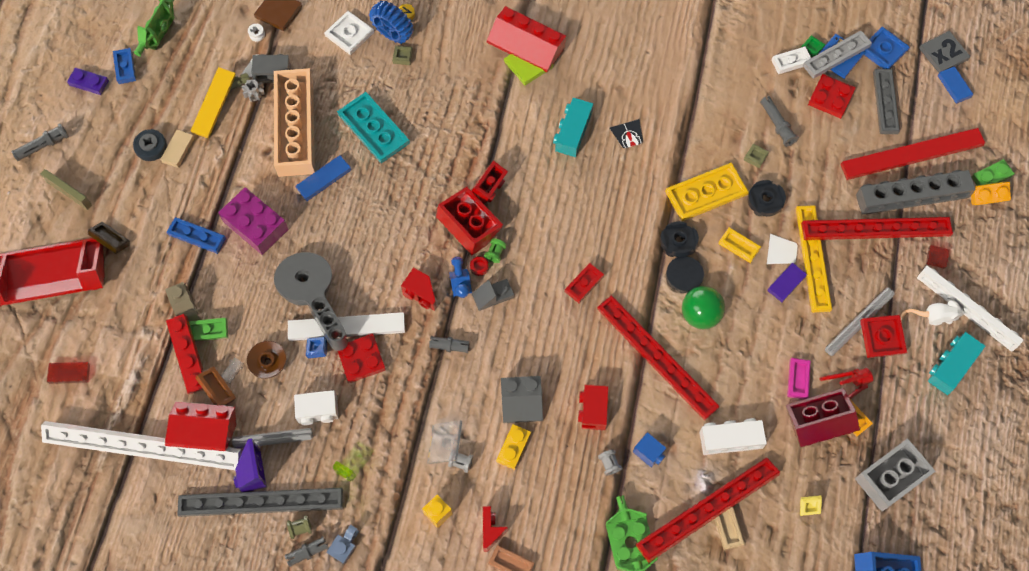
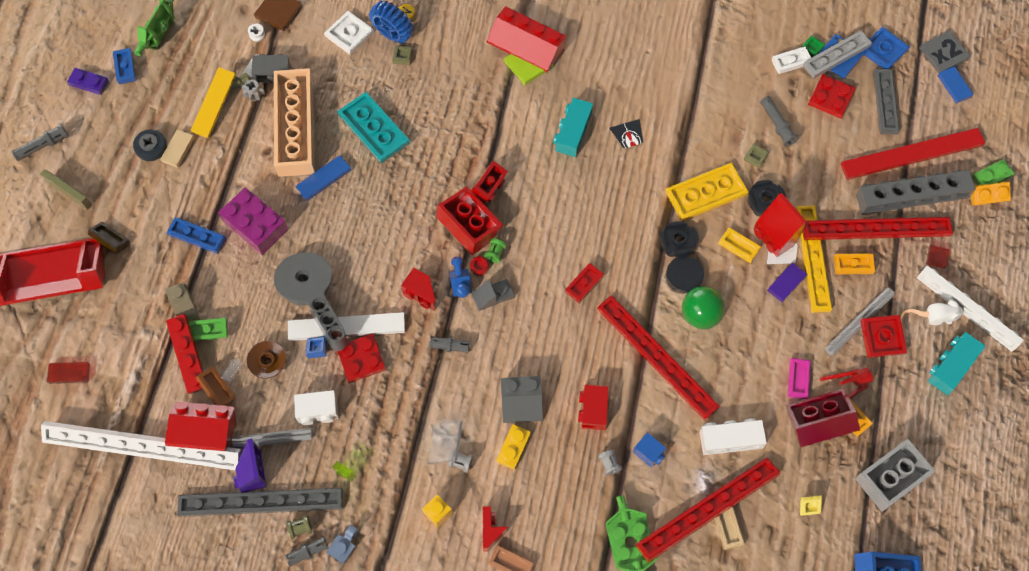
none -> red slope [753,193,807,257]
none -> light orange plate [833,254,875,274]

